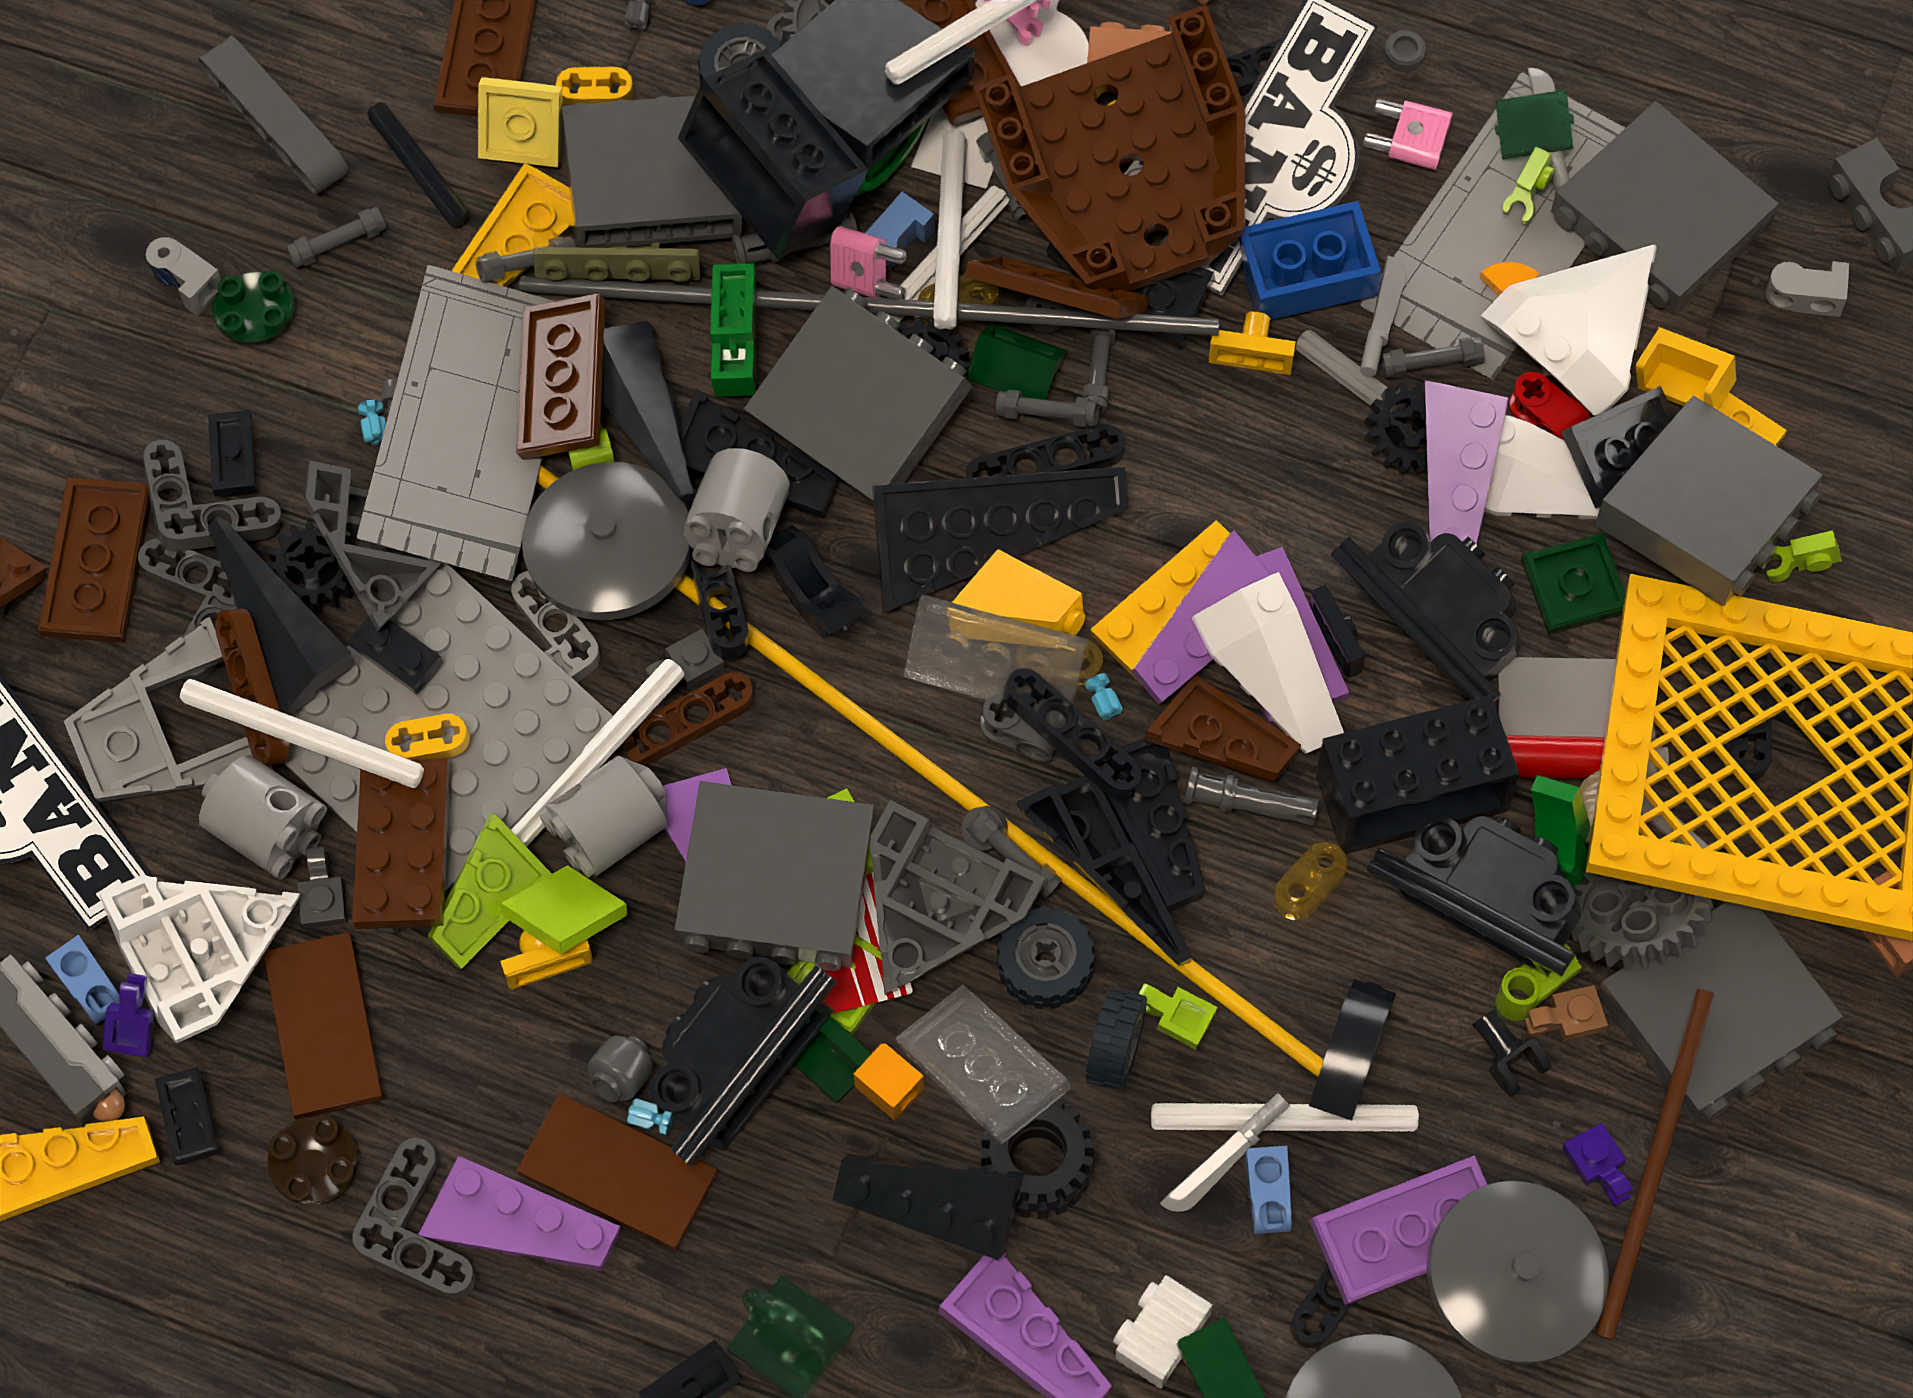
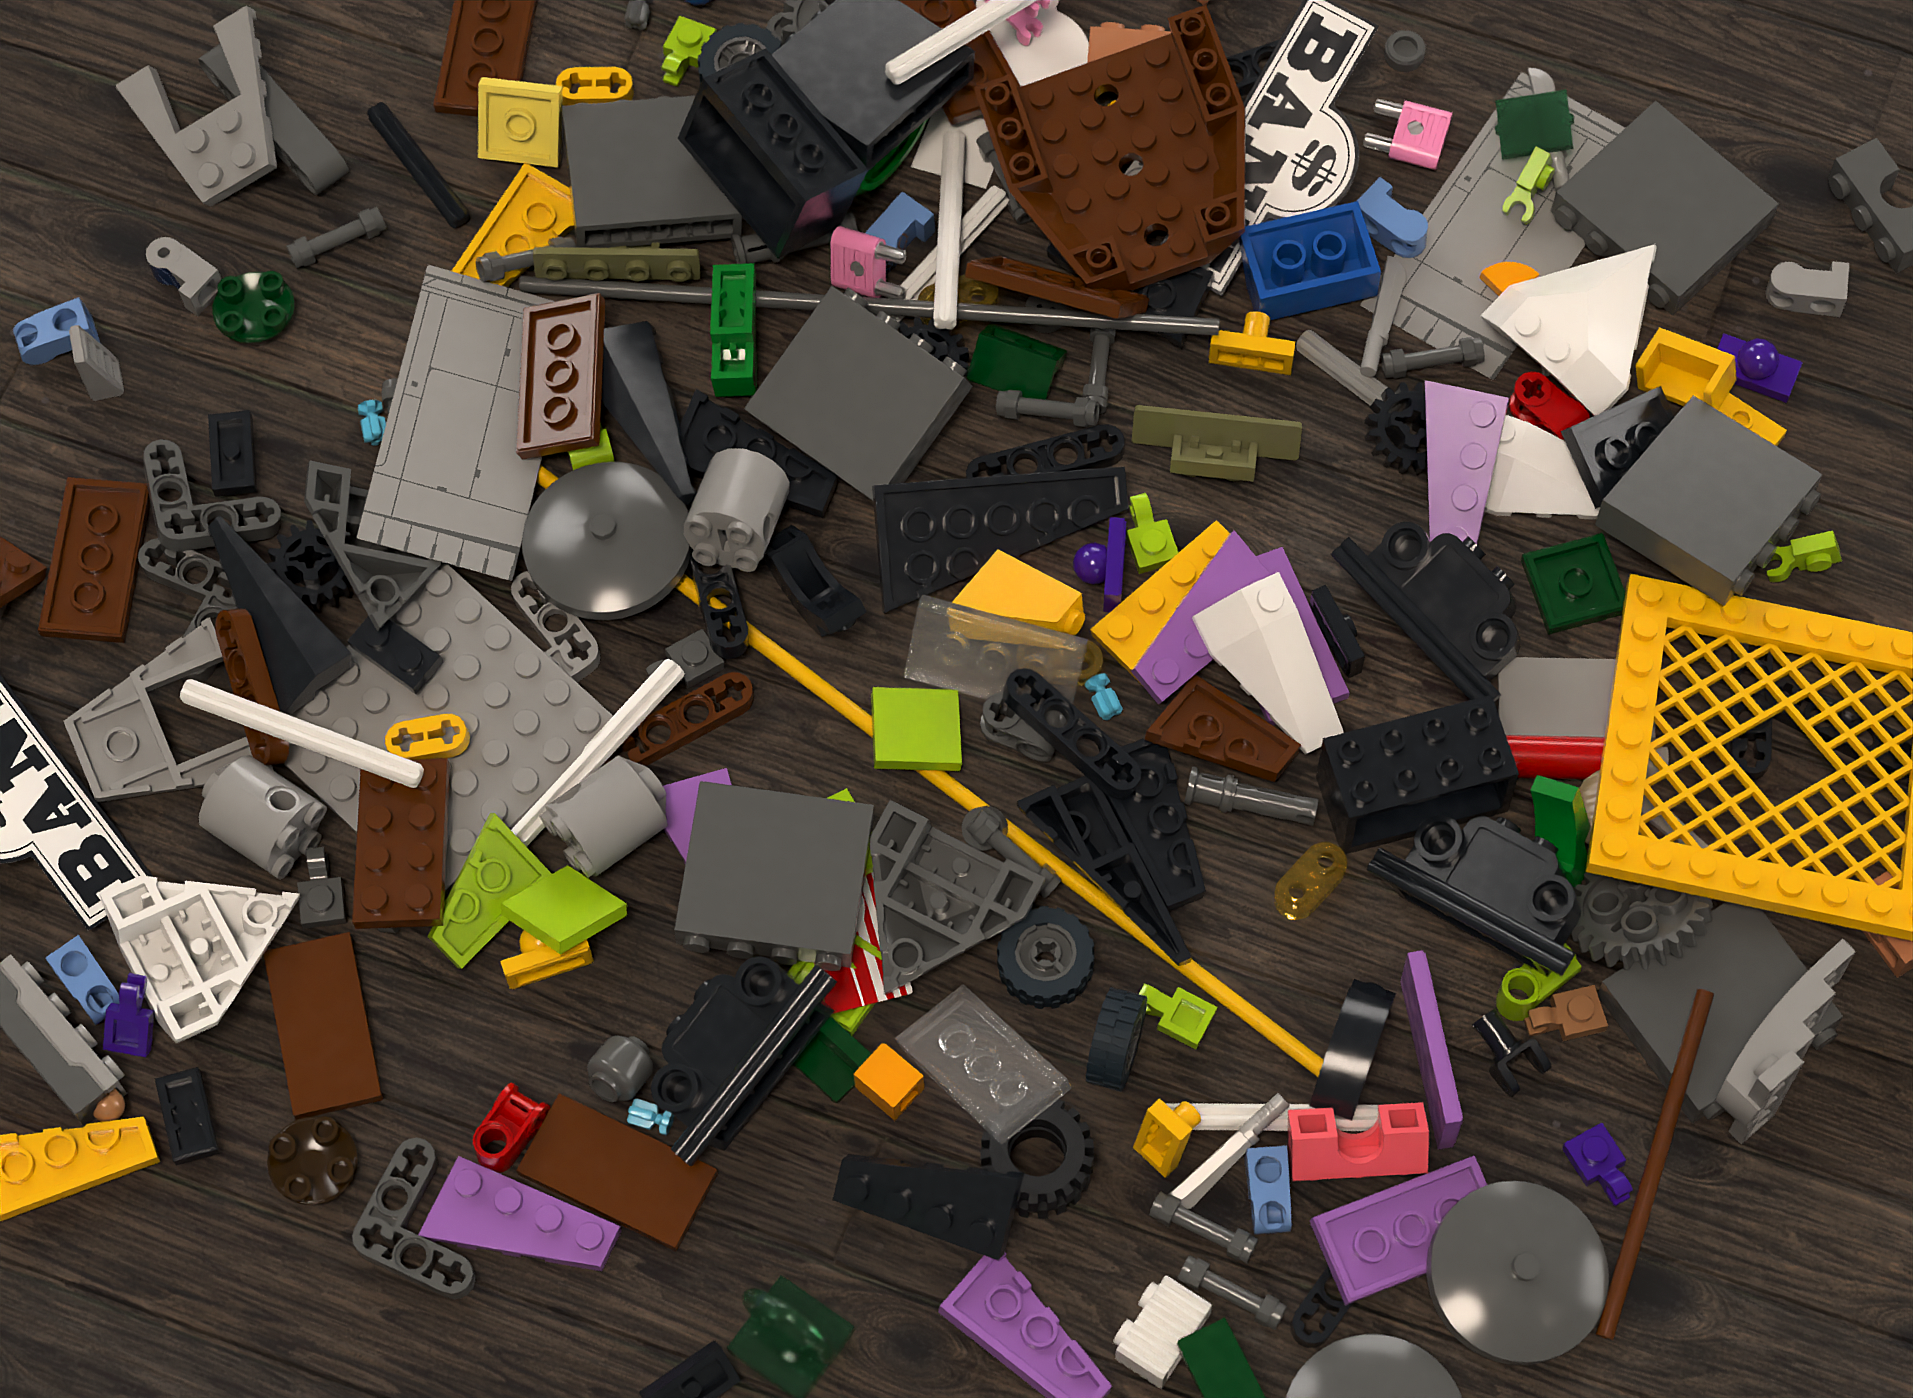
none -> medium blue leg [13,297,101,365]
none -> light grey slope [69,325,124,401]
none -> light grey wing [116,6,277,207]
none -> red piece [473,1082,550,1173]
none -> lime plate [661,16,716,87]
none -> lime tile [871,687,962,771]
none -> dark purple tile [1073,517,1127,612]
none -> lime plate [1126,493,1178,574]
none -> olive bracket [1132,405,1302,482]
none -> yellow tile [1133,1099,1201,1178]
none -> dark grey bar [1149,1191,1259,1264]
none -> dark grey bar [1177,1255,1287,1330]
none -> coral arch [1288,1102,1429,1181]
none -> medium blue leg [1357,177,1428,258]
none -> medium lavender tile [1400,950,1463,1149]
none -> light grey slope [1715,939,1856,1144]
none -> dark purple tile [1717,333,1803,403]

